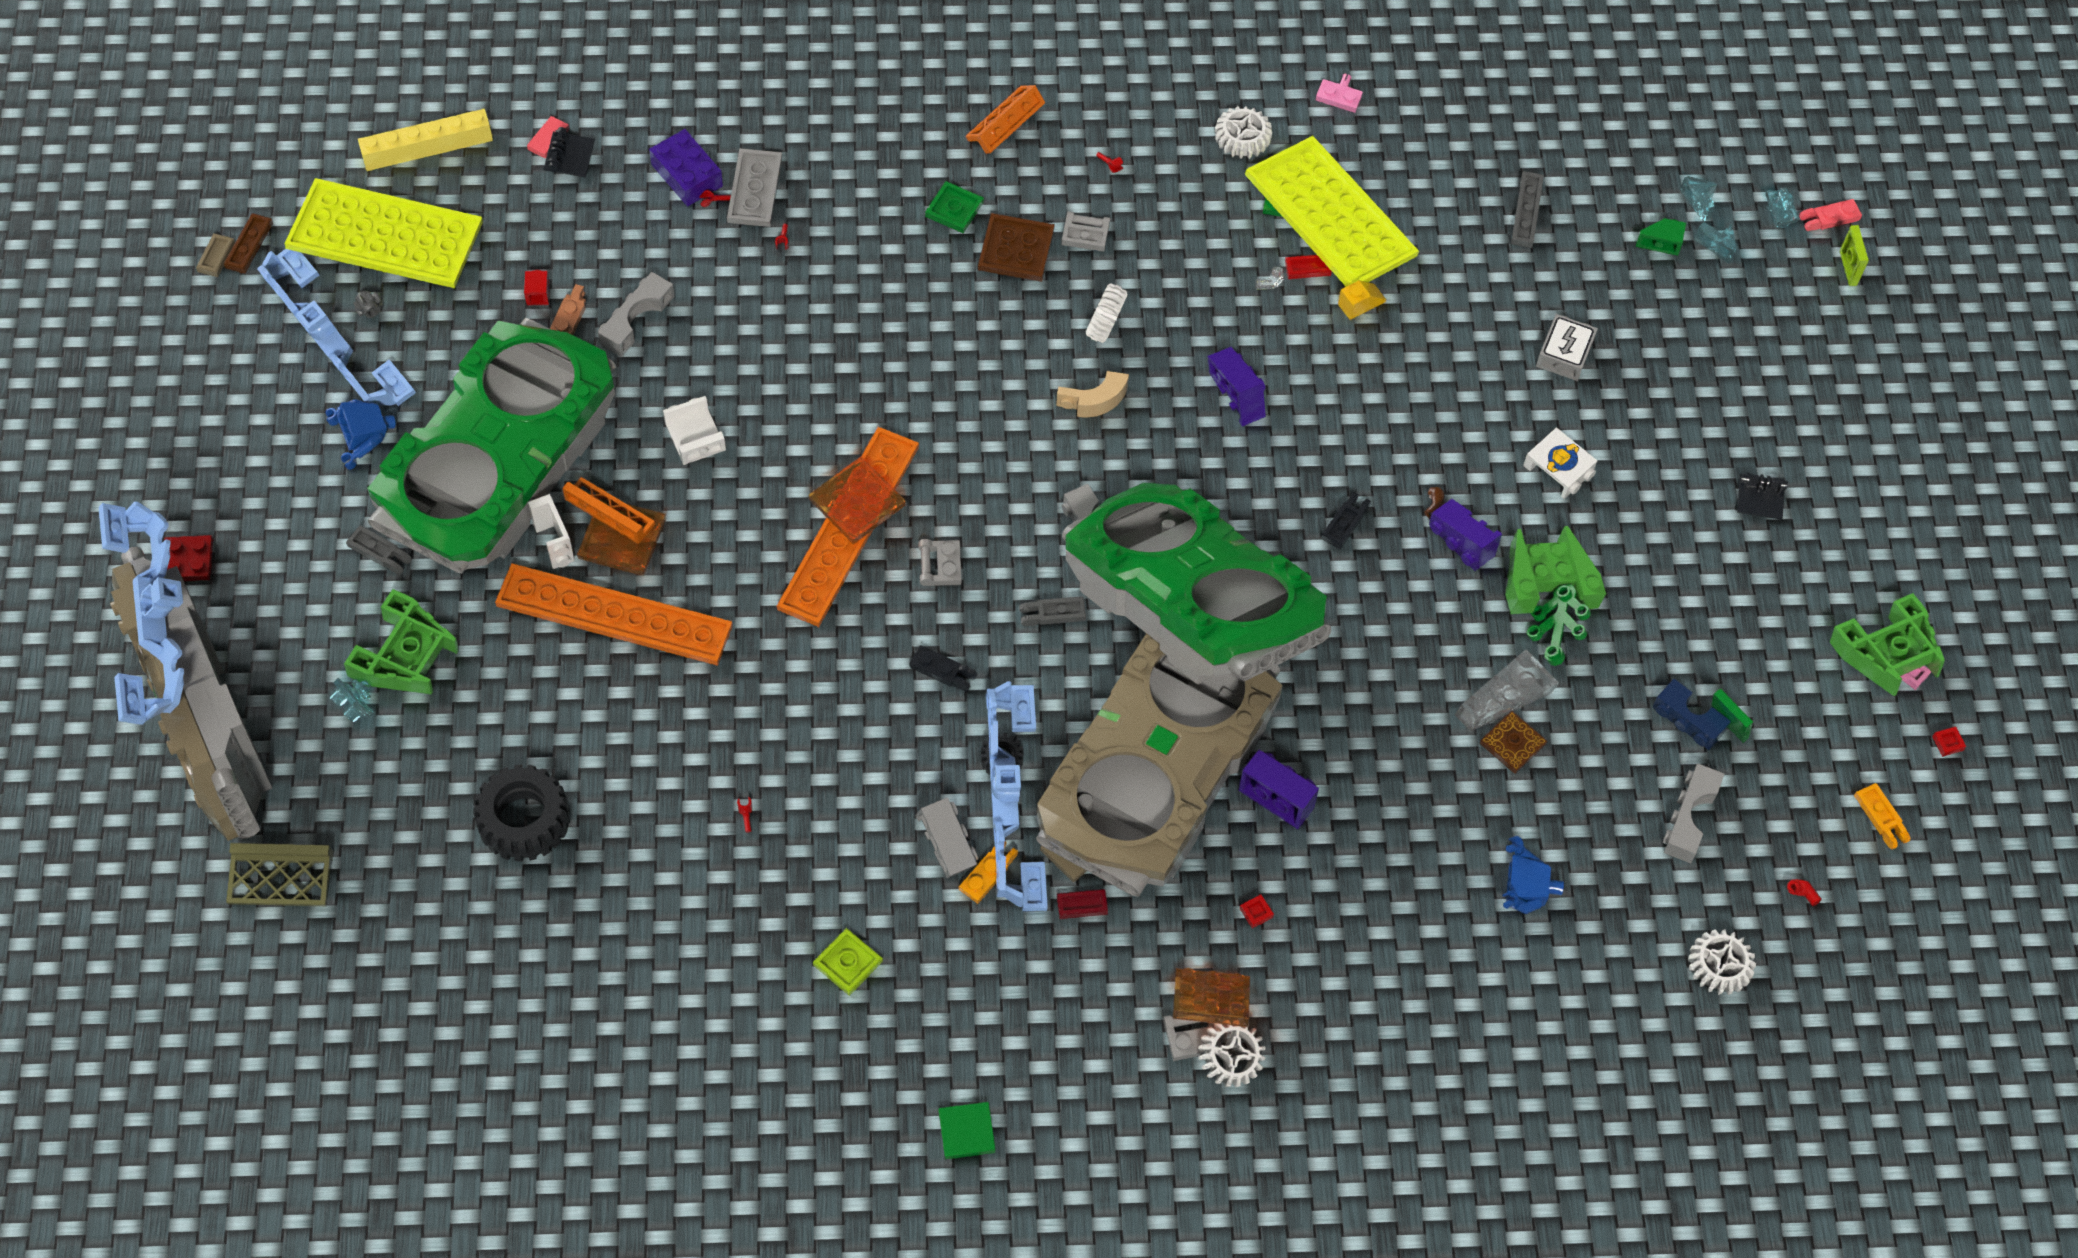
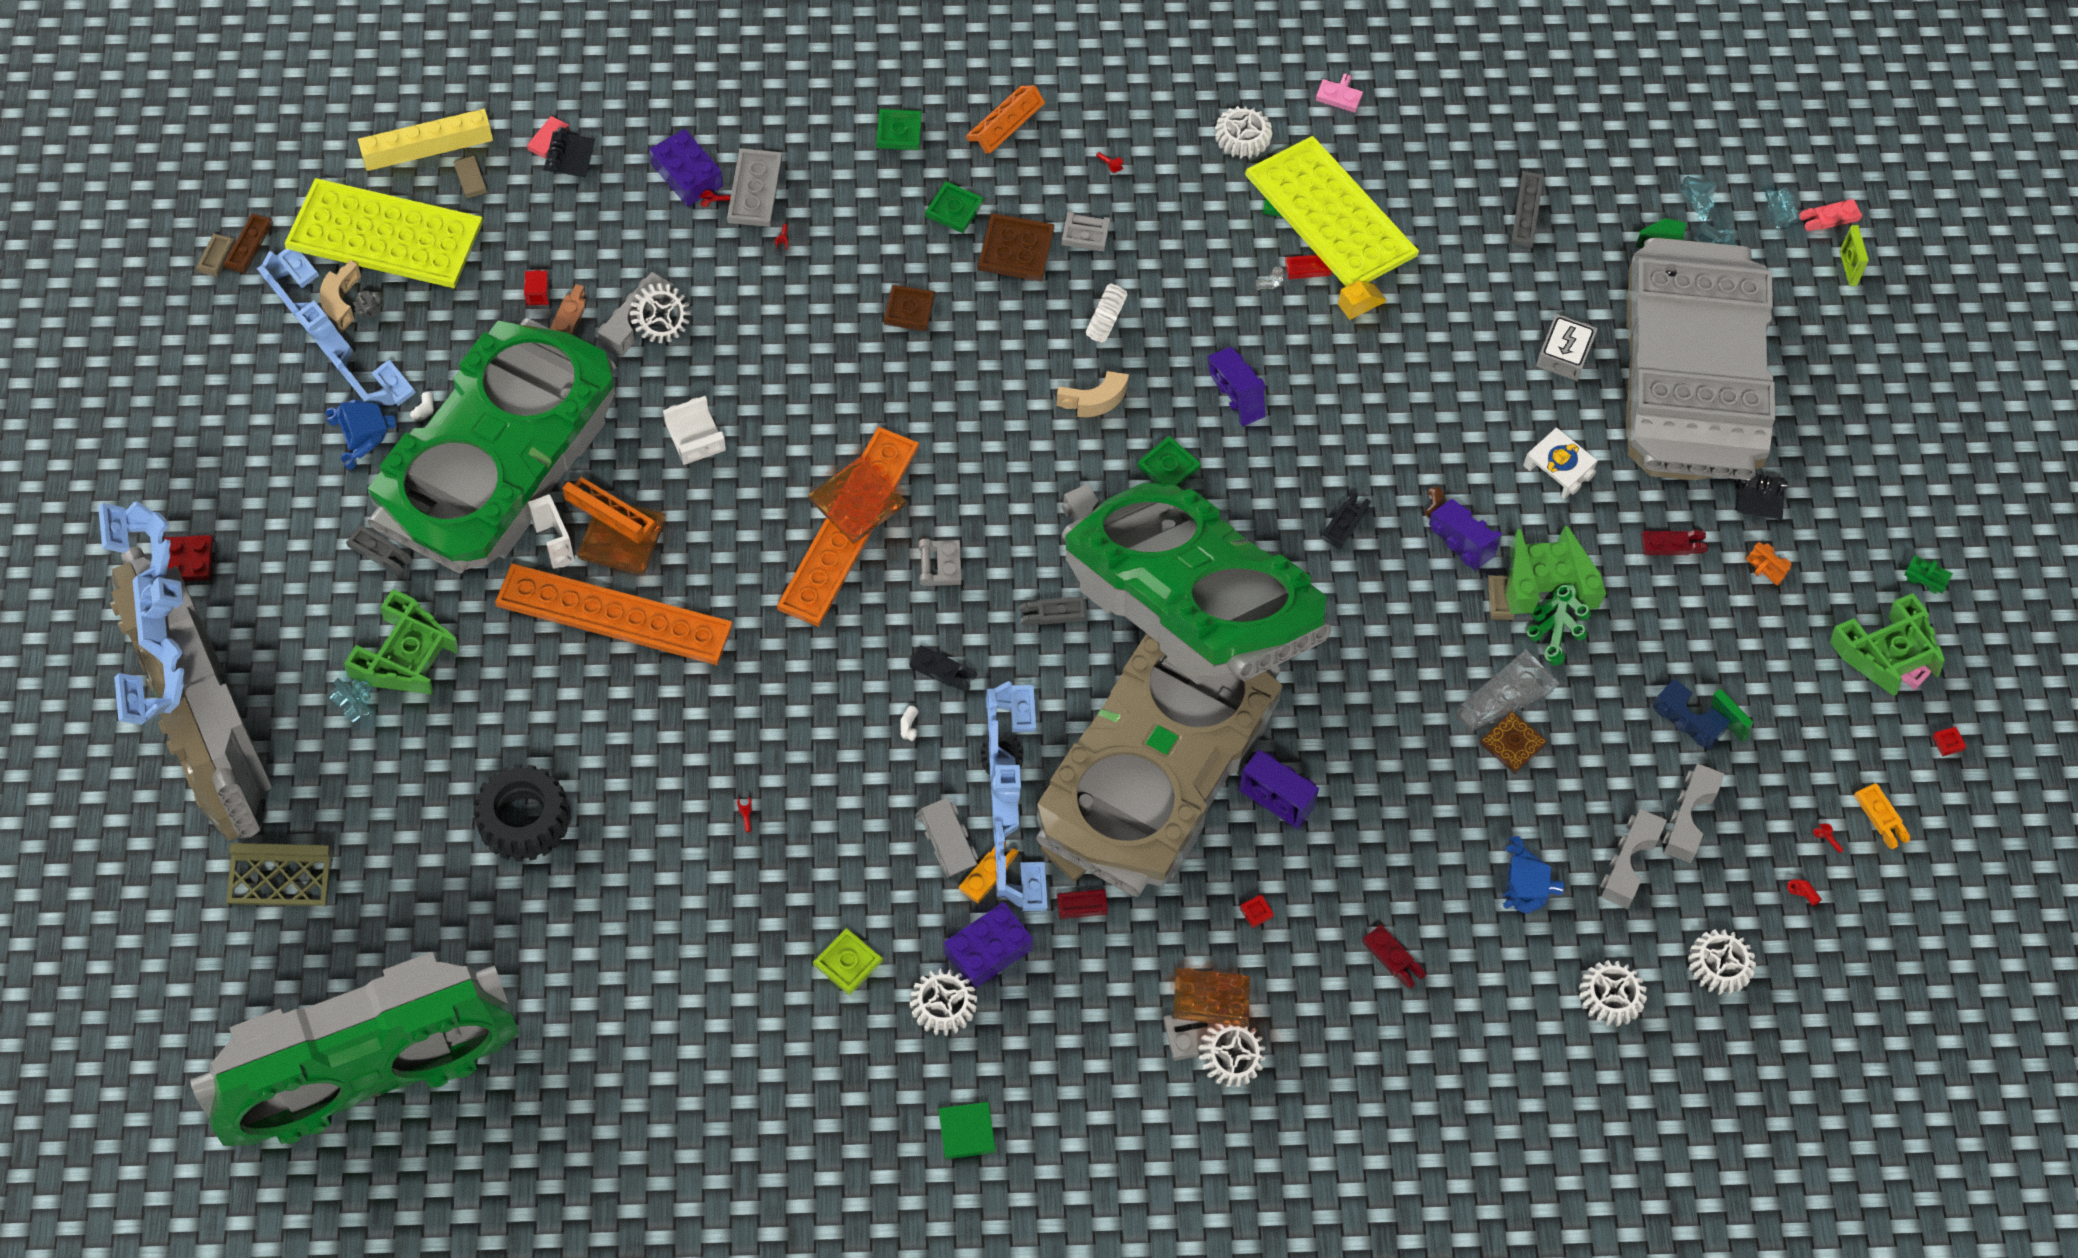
none -> piece [190,952,519,1146]
none -> tan arch [320,260,361,334]
none -> white arm [410,392,434,422]
none -> dark tan tile [453,156,487,199]
none -> white gear [630,283,690,343]
none -> green plate [876,109,922,150]
none -> reddish brown plate [884,285,935,332]
none -> white arm [900,706,918,741]
none -> white gear [910,968,977,1036]
none -> dark purple brick [944,902,1033,989]
none -> green plate [1137,436,1201,487]
none -> dark red hinge [1362,924,1426,988]
none -> dark tan tile [1487,575,1514,620]
none -> white gear [1579,960,1647,1027]
none -> light grey arch [1600,809,1667,909]
none -> light grey piece [1626,238,1775,480]
none -> dark red hinge [1641,530,1708,555]
none -> orange hips [1746,542,1792,586]
none -> red hand [1813,823,1844,853]
none -> green hips [1904,555,1953,594]

